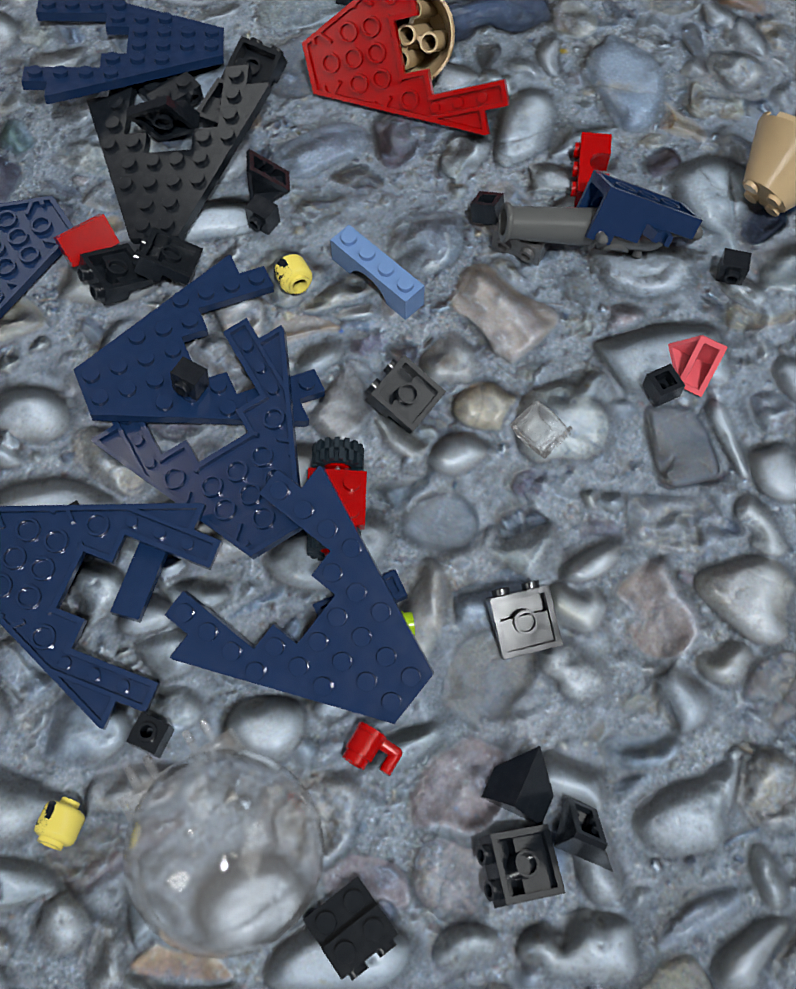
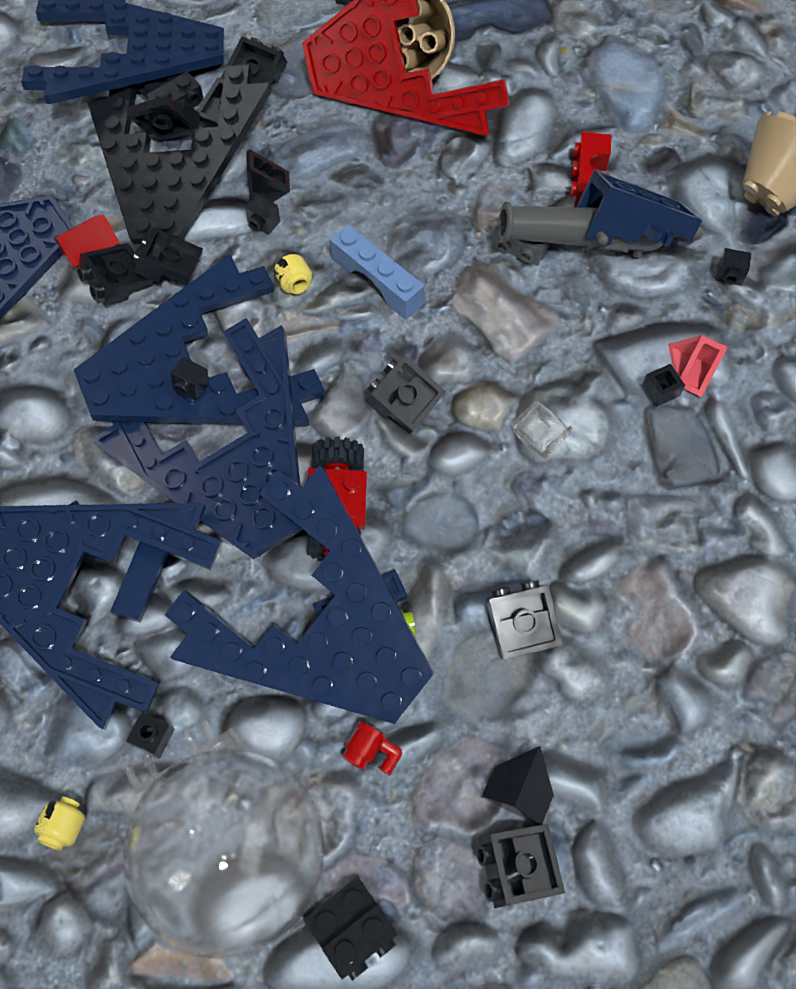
black plate [470,191,504,225] -> none
black slope [554,797,613,872] -> none

